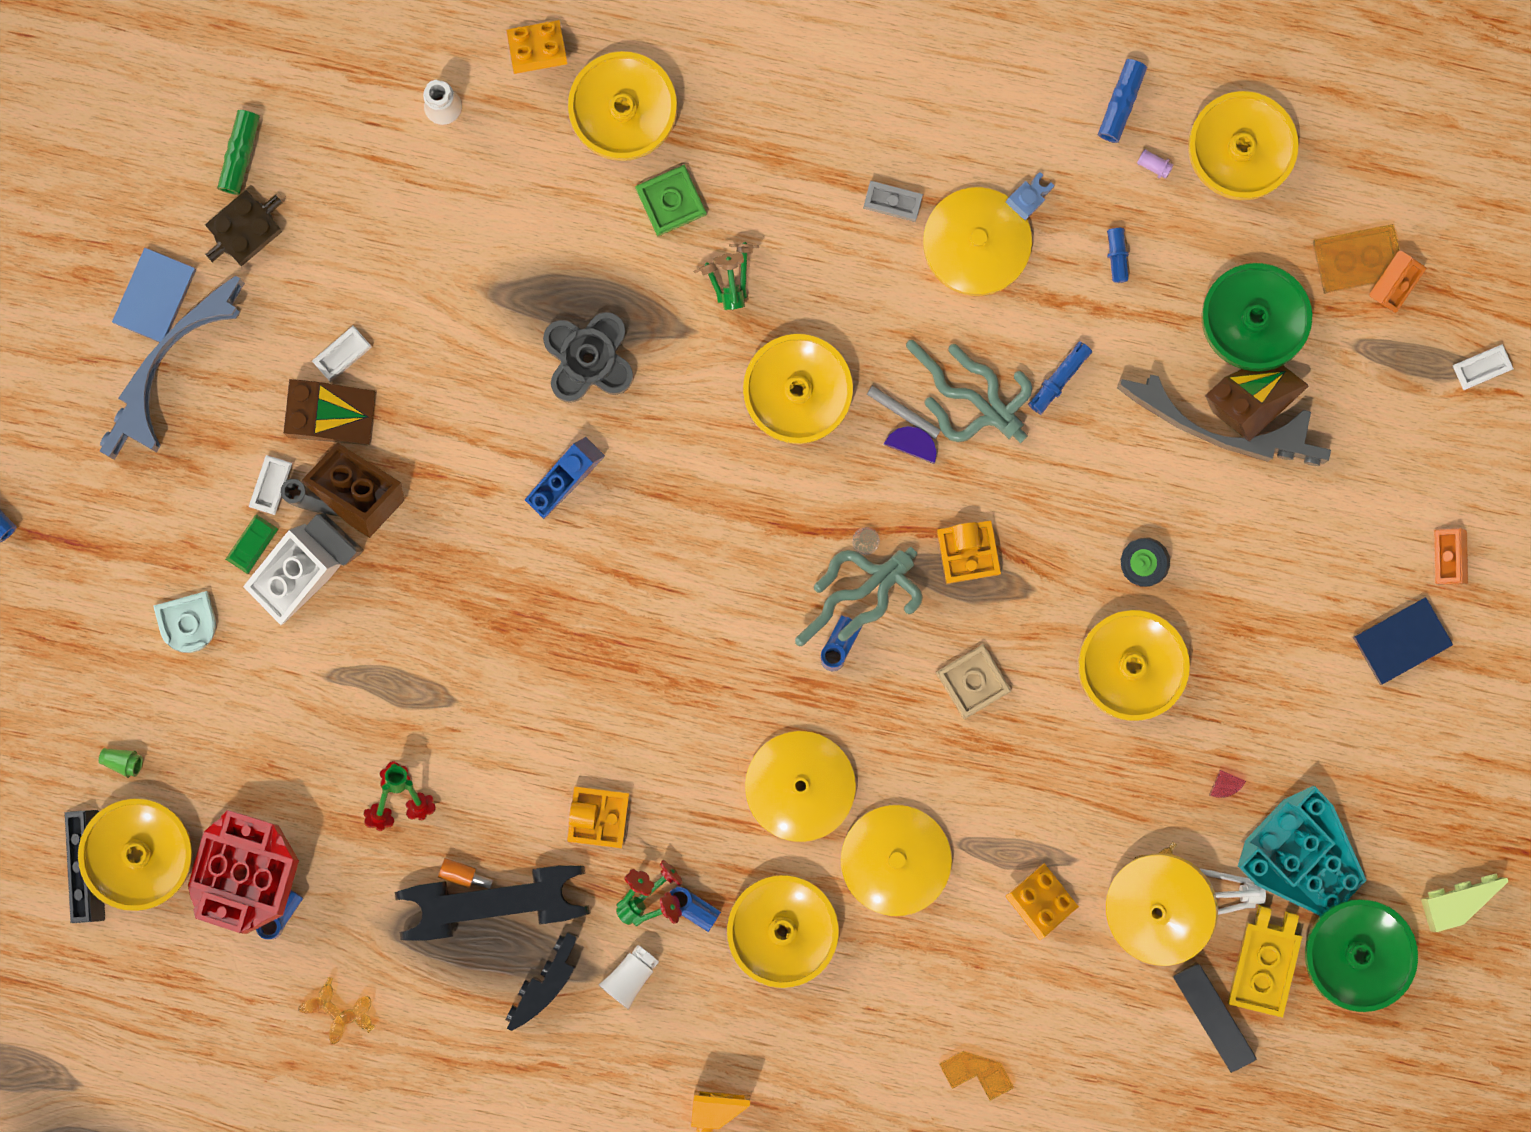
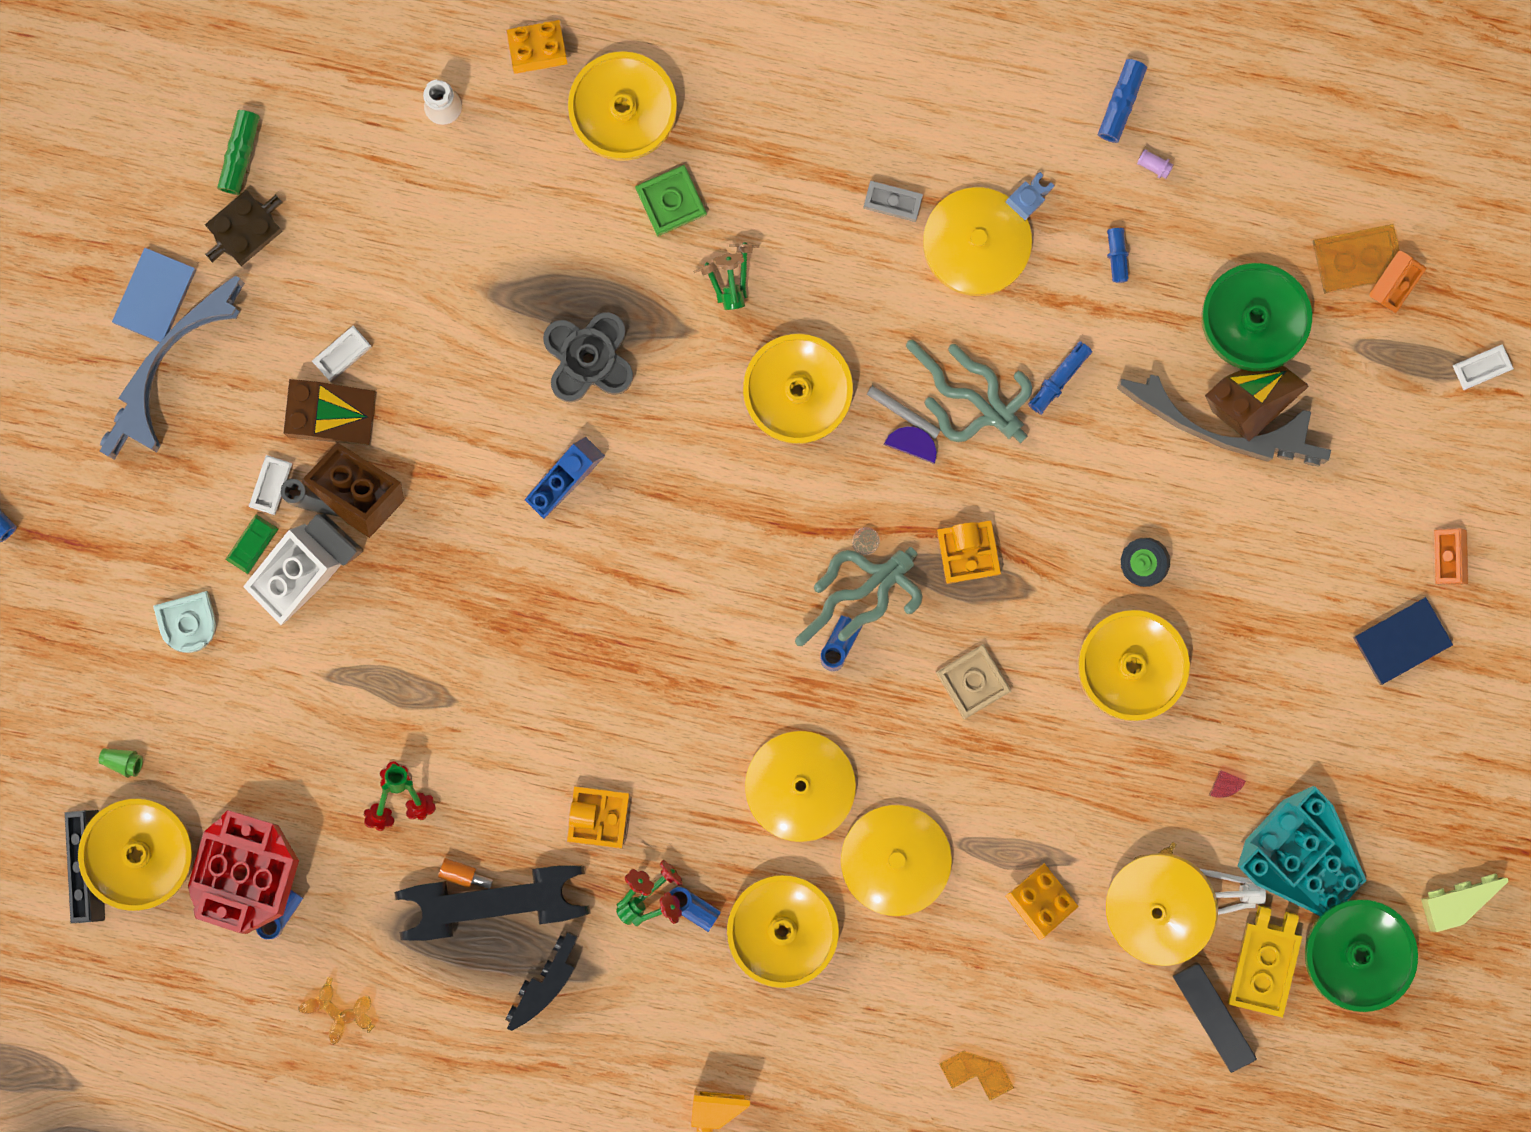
white plant [599,945,659,1010] -> none
yellow dish [1188,91,1299,200] -> none

